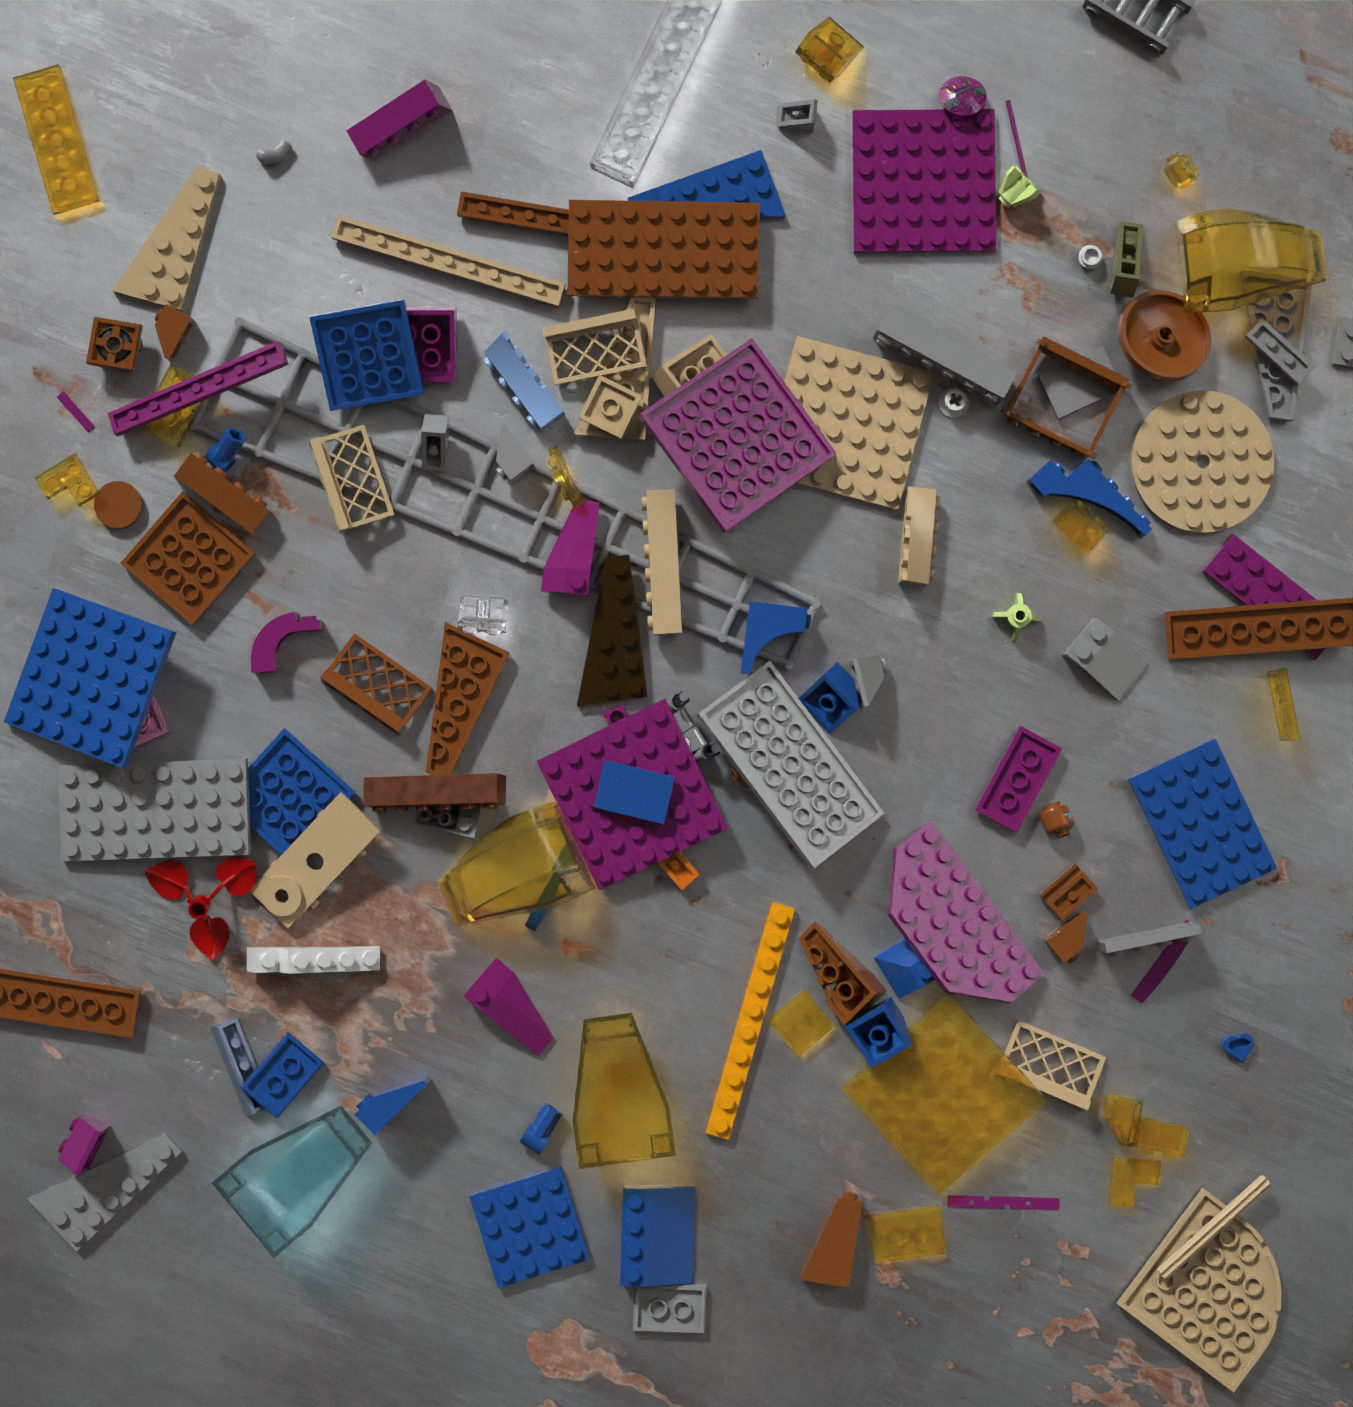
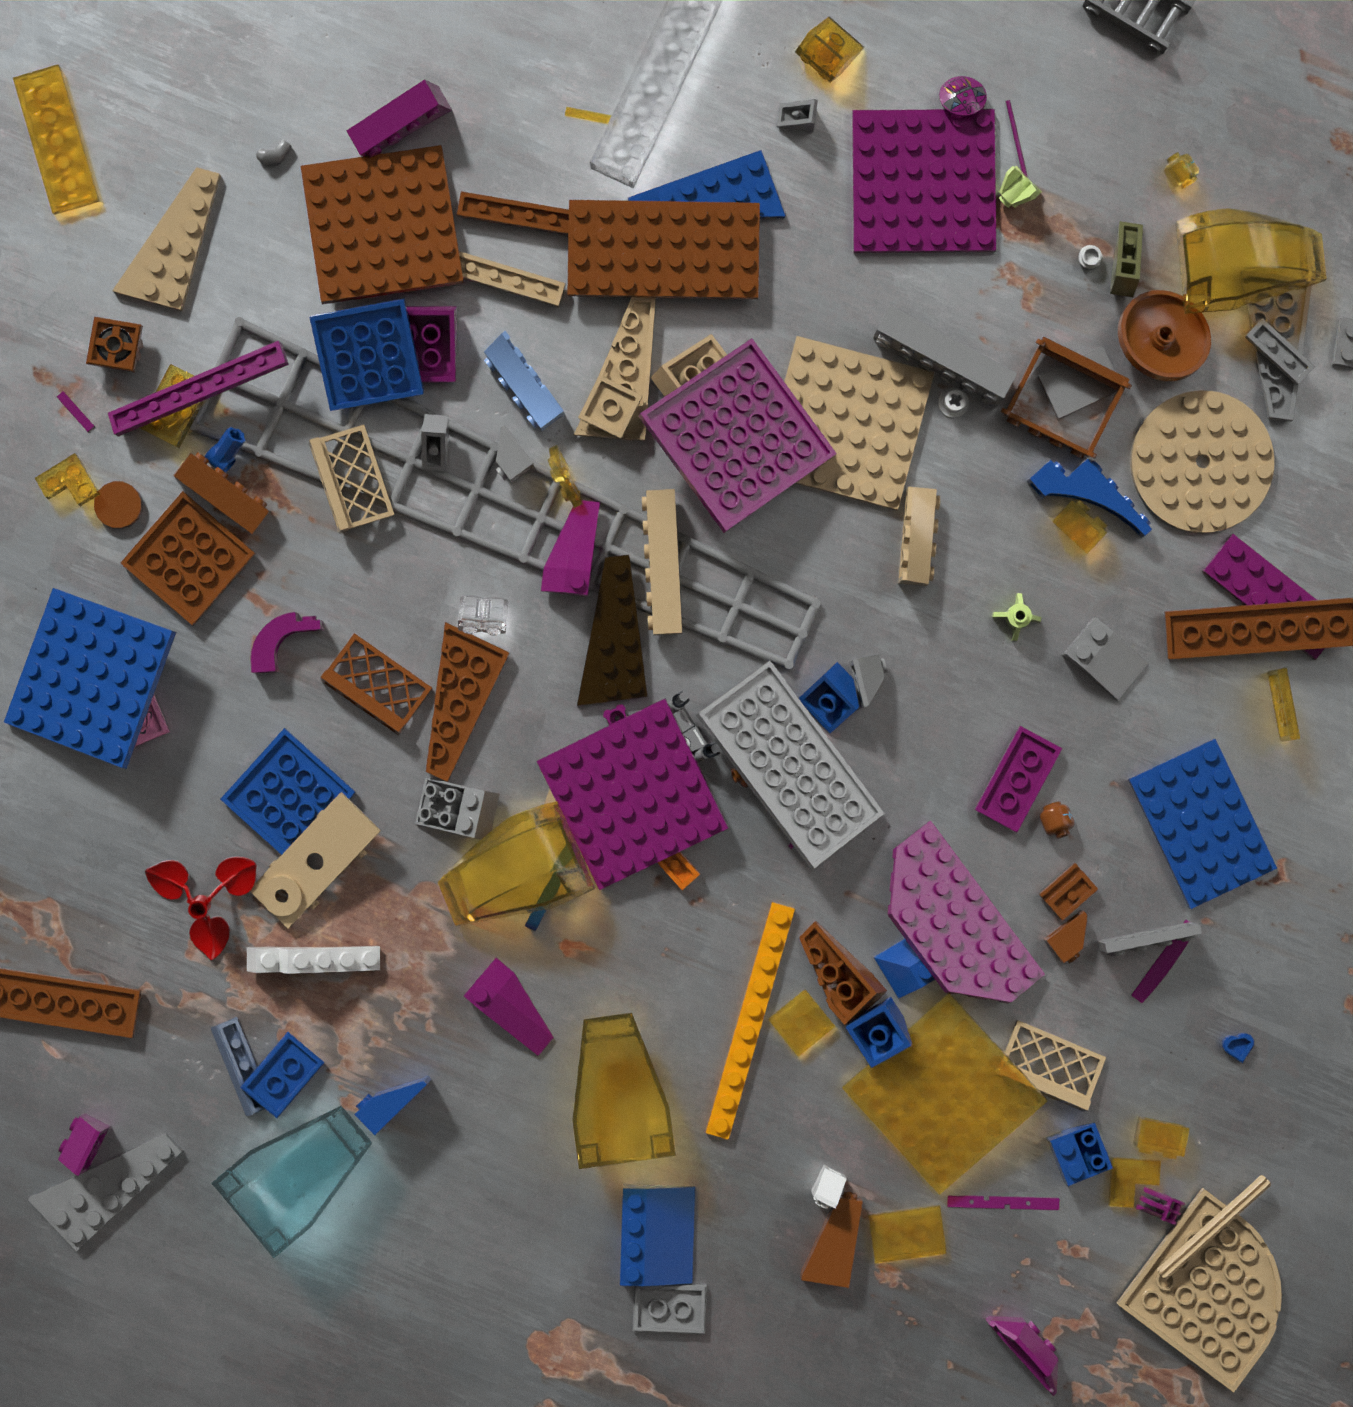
light grey plate [58,758,251,861] -> none
dark orange slope [155,304,195,363] -> none
copper brick [363,773,506,812] -> none
blue plate [469,1166,590,1288] -> none
blue piece [519,1103,563,1155] -> none
tan fence [542,309,647,385] -> none
blue tile [594,760,676,824] -> none
blue arch [740,601,811,675] -> none
clear yellow slope [1103,1093,1144,1148] -> none
none -> dark orange plate [300,145,464,305]
none -> clear yellow piece [565,107,613,124]
none -> white slope [811,1165,846,1209]
none -> magenta wedge [986,1316,1058,1396]
none -> blue slope [1046,1123,1113,1186]
none -> magenta arm [1136,1187,1185,1225]

